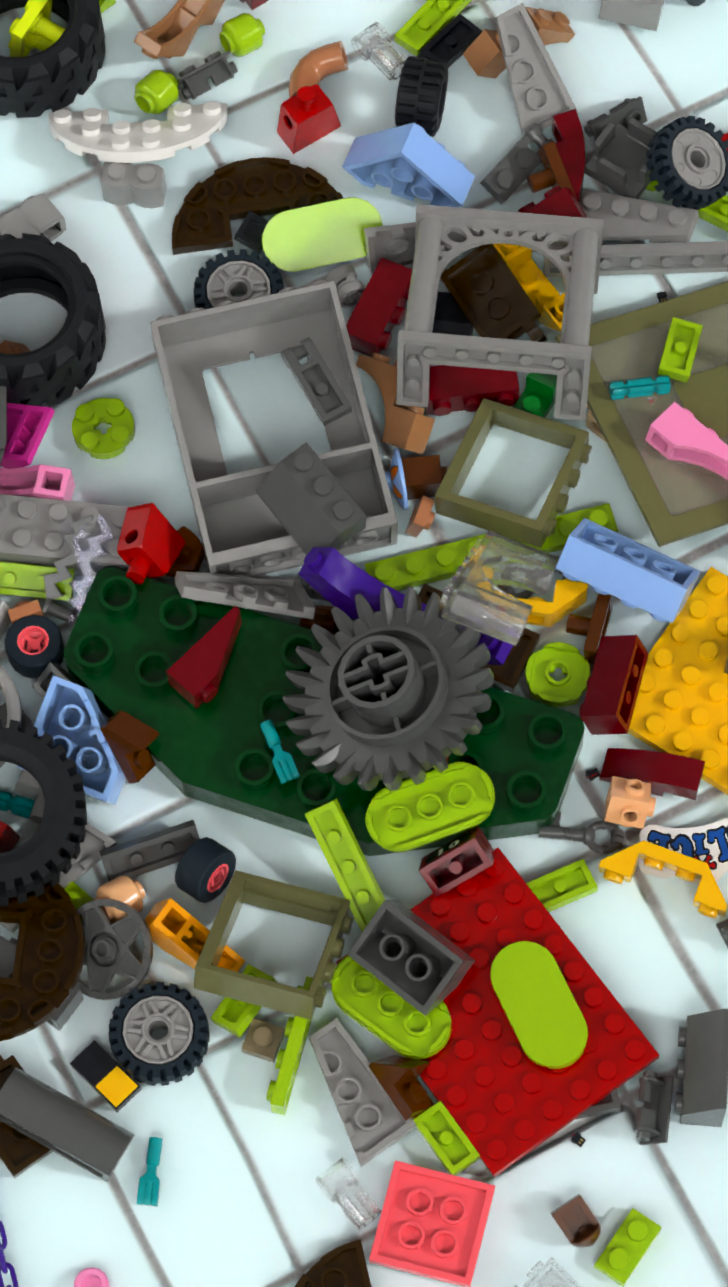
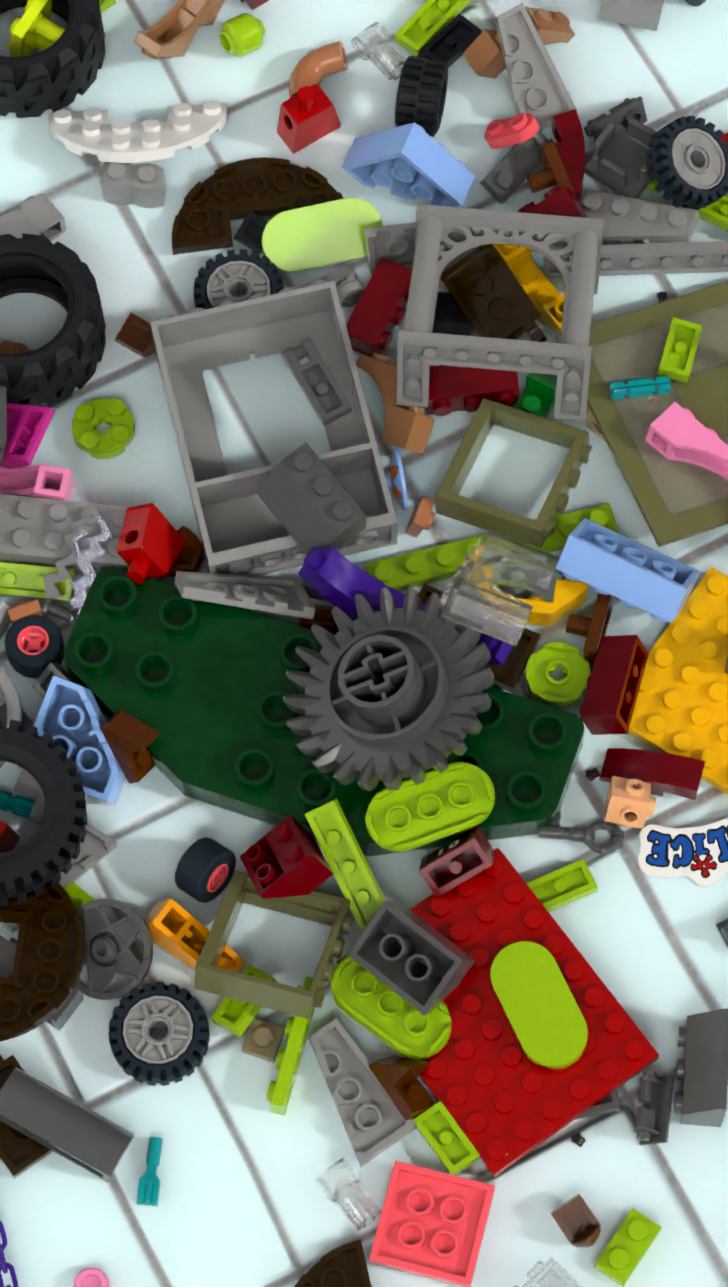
black tile [70,1040,142,1113] -> none
light nougat head [94,875,145,923] -> none
dark grey plate [99,820,200,881] -> none
lime head [134,70,179,114] -> none
dark red slope [166,606,242,709] -> none
dark grey hinge [177,50,238,100] -> none
teal piece [260,720,300,784] -> none
reddish brown brick [402,455,447,500] -> none
yellow slope [599,840,727,918] -> none
none -> reddish brown plate [114,312,155,357]
none -> dark red slope [240,815,333,899]
none -> coral plate [484,113,540,149]

